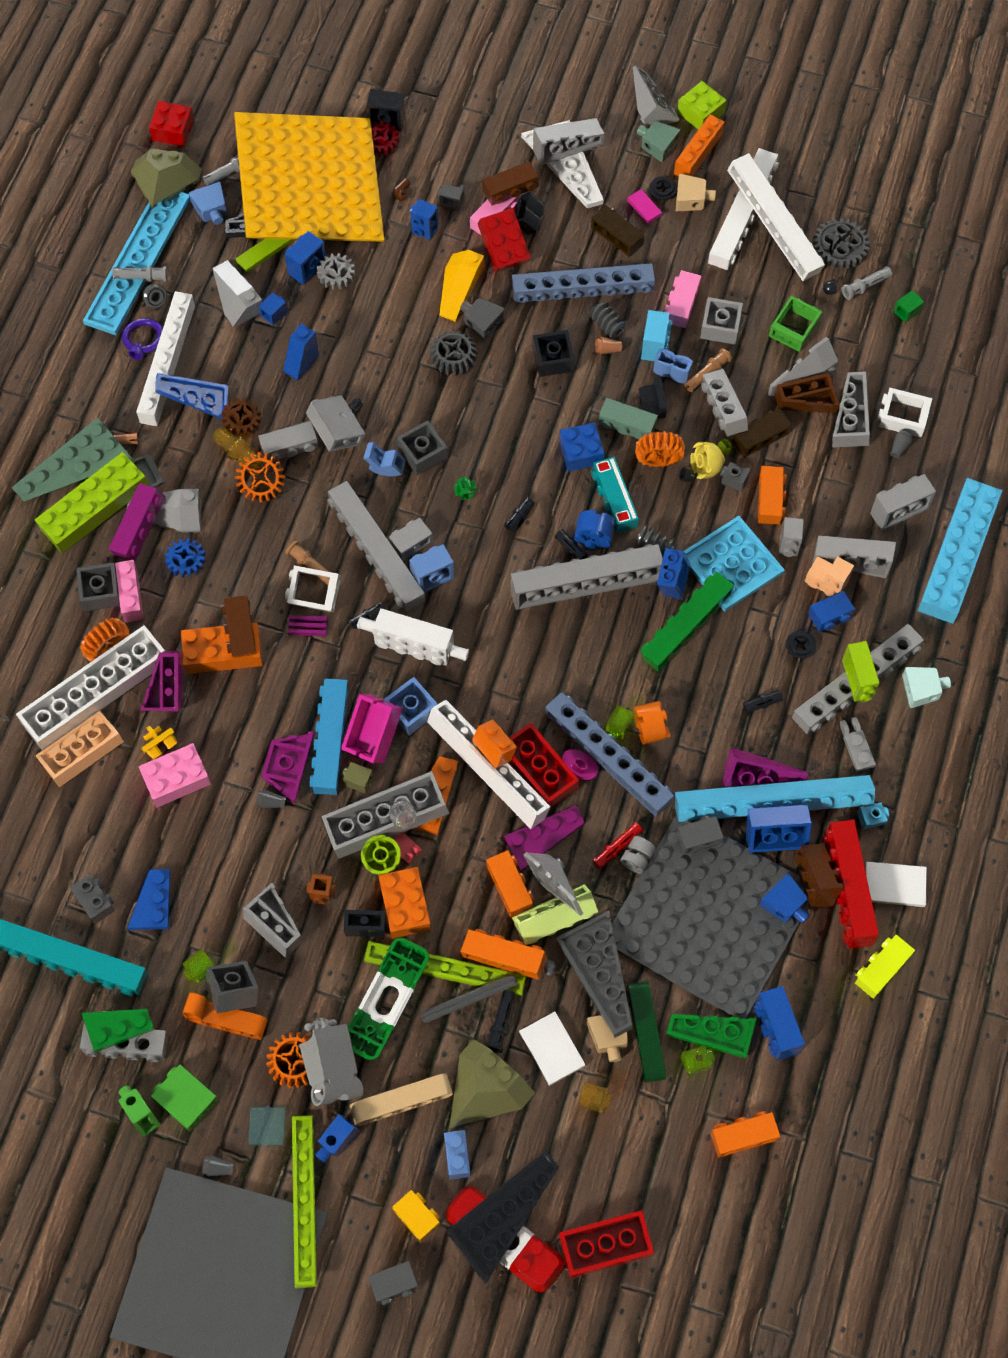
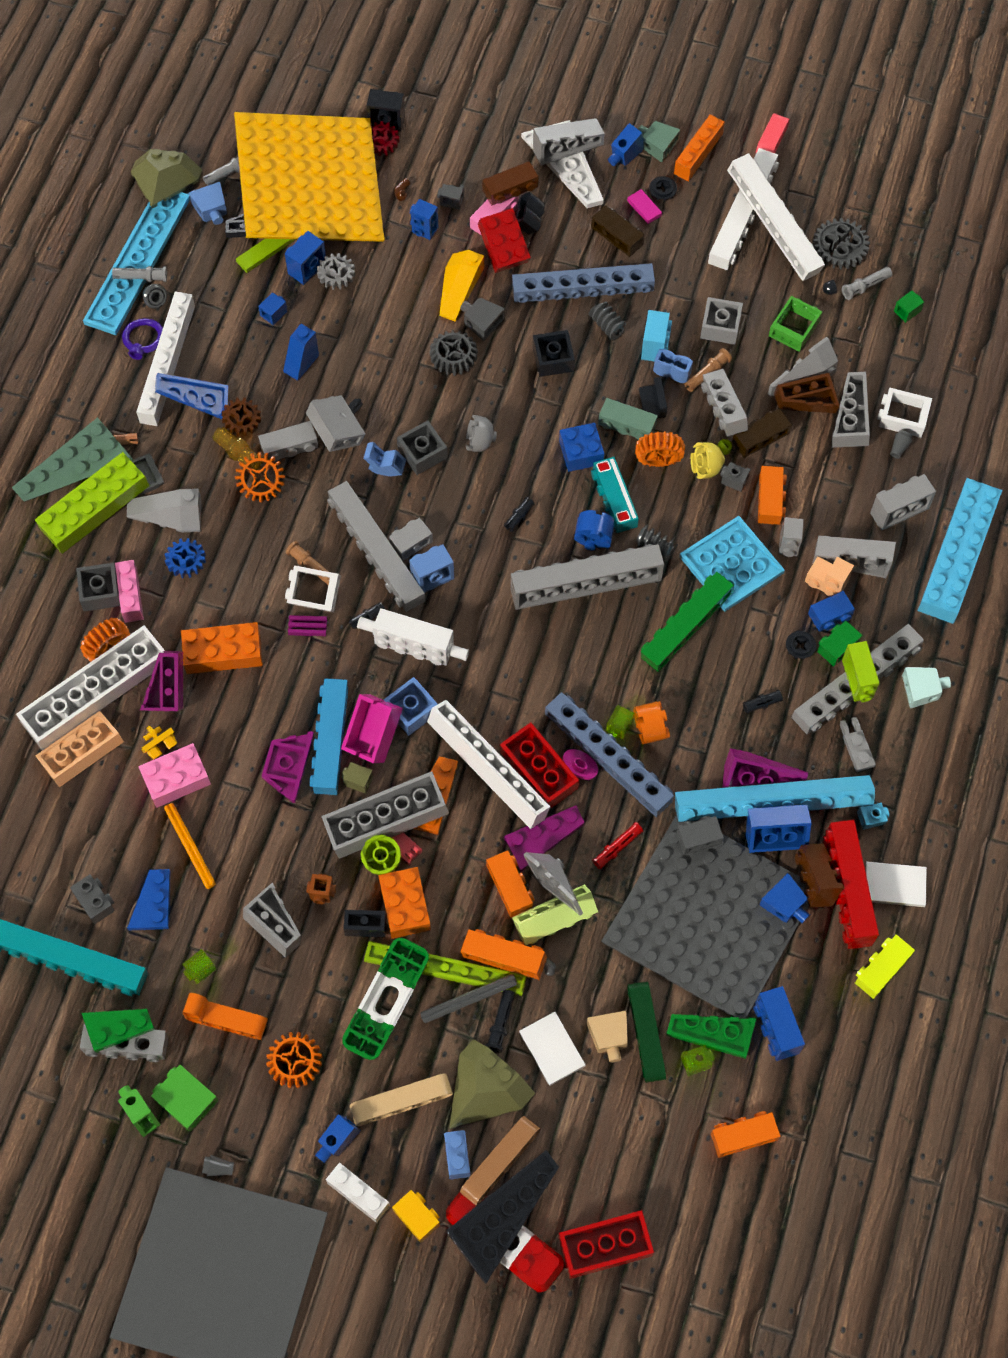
magenta brick [108,483,165,562] -> none
red brick [149,101,194,147] -> none
dark grey brick [205,961,259,1013] -> none
light grey wedge [213,260,262,328] -> none
reddish brown wedge [221,595,256,658] -> none
clear light blue piece [248,1106,285,1147] -> none
dark grey cone [256,789,286,808] -> none
lime tile [292,1115,317,1288] -> none
light grey piece [299,1018,363,1106] -> none
dark grey brick [368,1261,418,1306] -> none
clear head [389,800,417,830] -> none
green gear [454,477,477,500] -> none
orange brick [472,719,517,768] -> none
black pin [555,529,588,560] -> none
dark grey wing [556,910,633,1038] -> none
clear yellow brick [578,1082,611,1113] -> none
nougat cone [595,337,622,355] -> none
light grey wheel [620,836,656,874] -> none
light grey wedge [633,65,679,125] -> none
blue window [657,548,691,599] -> none
bright pink brick [664,270,701,328] -> none
tan torso [675,174,716,211] -> none
lime brick [677,81,727,130] -> none
black hinge [679,466,695,482] -> none
none -> light orange axle [164,803,216,889]
none -> white brick [326,1163,390,1223]
none -> medium nougat beam [460,1116,541,1206]
none -> light grey cylinder [466,415,497,452]
none -> blue torso [608,123,644,166]
none -> coral beam [756,113,790,153]
none -> green brick [817,621,863,667]

